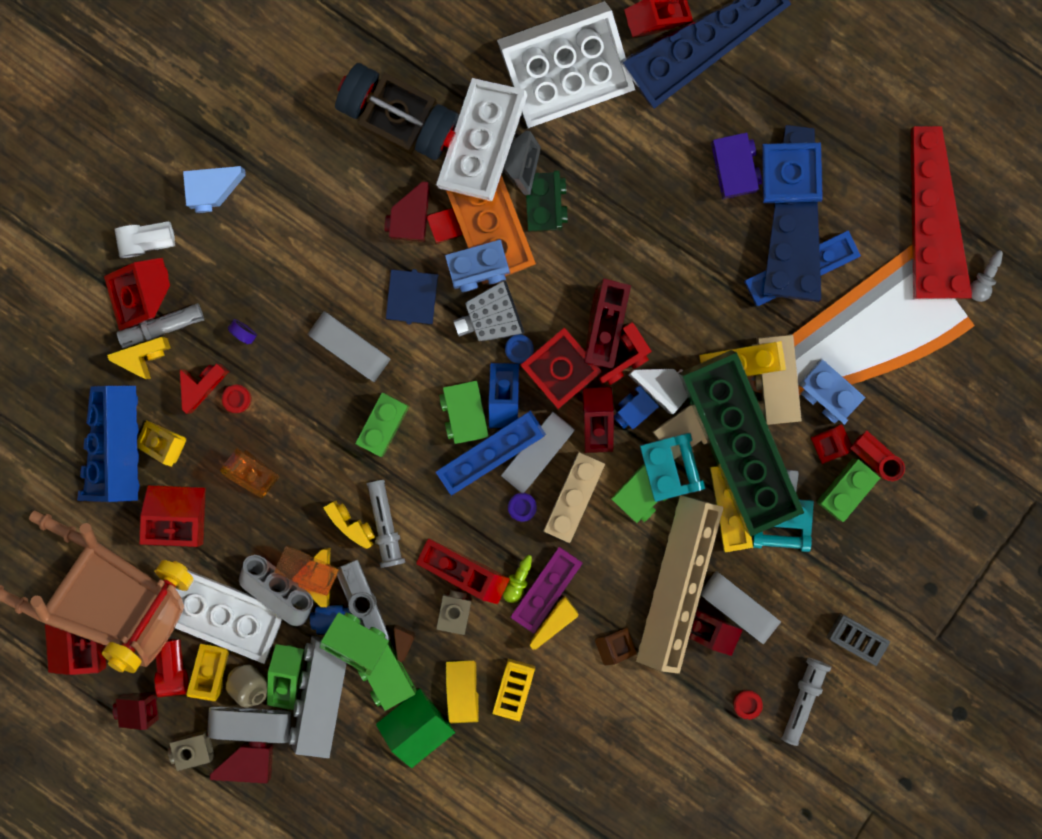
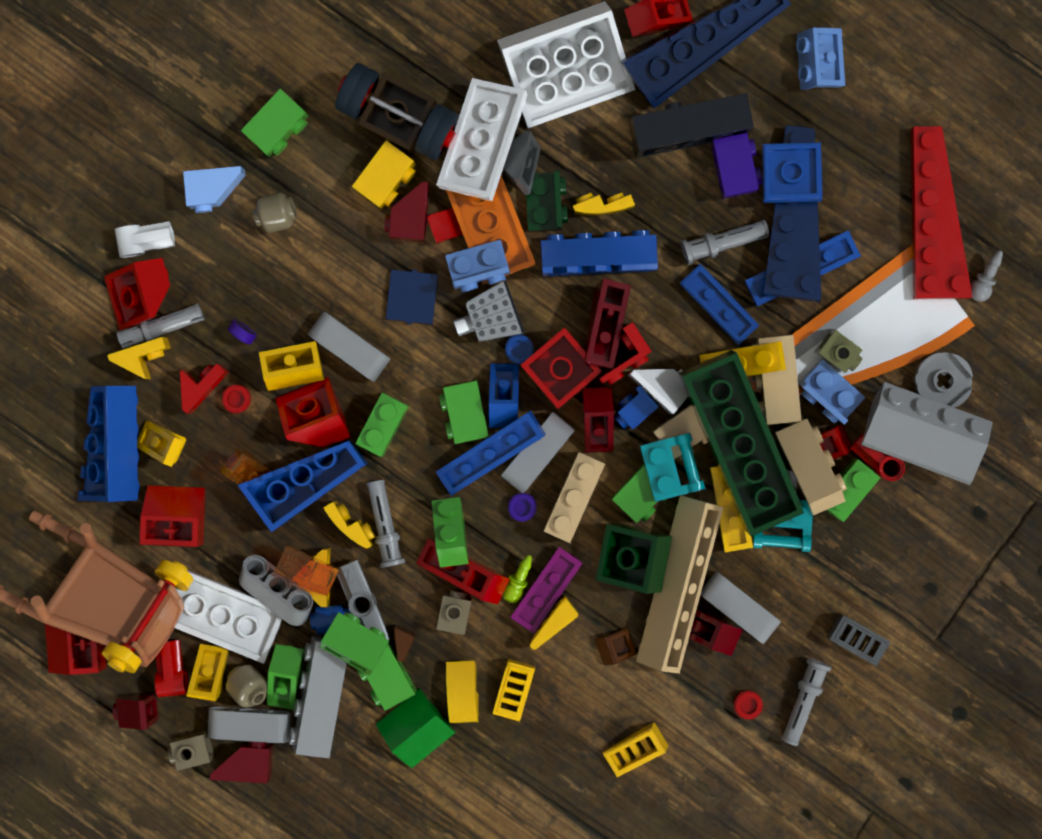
none -> blue wedge [238,440,368,532]
none -> bright green brick [241,89,309,158]
none -> dark tan head [253,192,297,233]
none -> yellow brick [259,341,324,391]
none -> red slope [275,377,350,448]
none -> yellow brick [352,140,416,210]
none -> bright green brick [432,497,469,567]
none -> blue wedge [541,230,658,277]
none -> yellow slope [572,193,635,216]
none -> dark green brick [596,523,672,594]
none -> yellow slope [603,722,668,777]
none -> black brick [629,93,754,159]
none -> blue tile [679,264,759,345]
none -> light grey pin [681,220,770,265]
none -> tan brick [776,419,847,515]
none -> medium blue bracket [796,28,845,90]
none -> olive brick [814,329,863,373]
none -> light grey slope [861,382,993,485]
none -> light grey plate [913,352,973,408]

